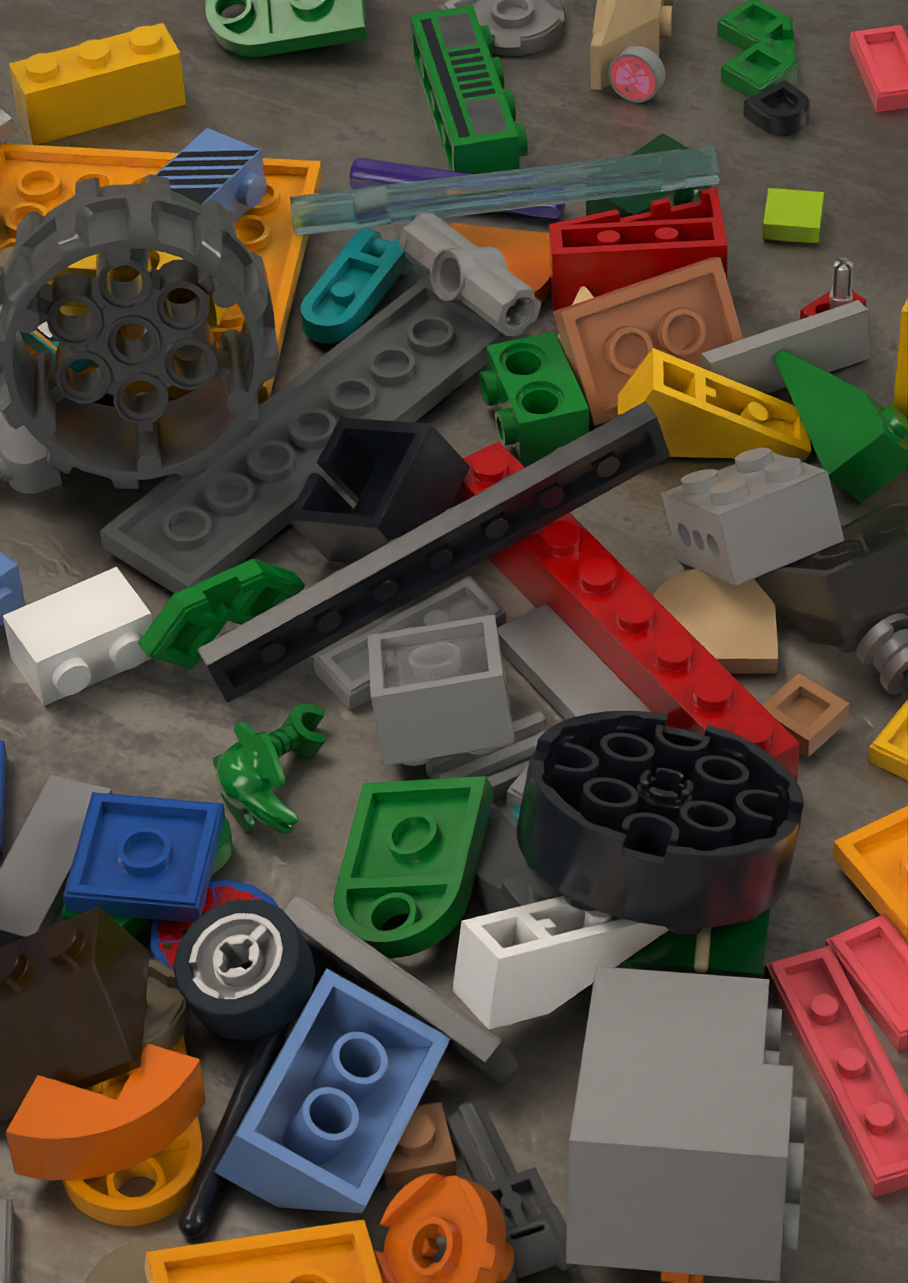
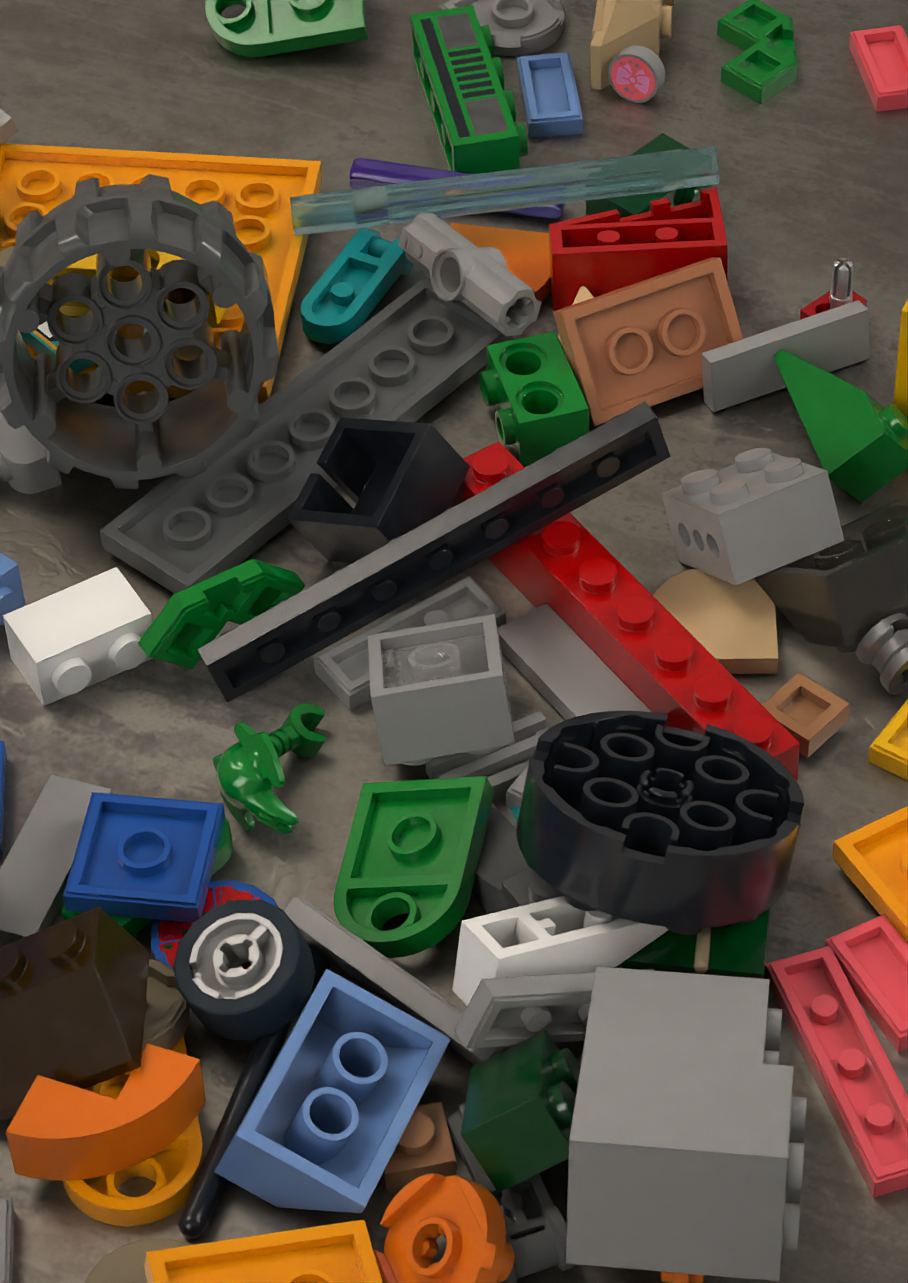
yellow brick [9,23,186,145] -> none
medium blue brick [155,128,266,223] -> none
yellow slope [618,348,811,460] -> none
black tile [743,80,810,136] -> none
lime tile [762,188,824,244] -> none
none -> light grey tile [455,969,655,1049]
none -> dark green brick [461,1030,580,1193]
none -> medium blue tile [517,52,583,139]

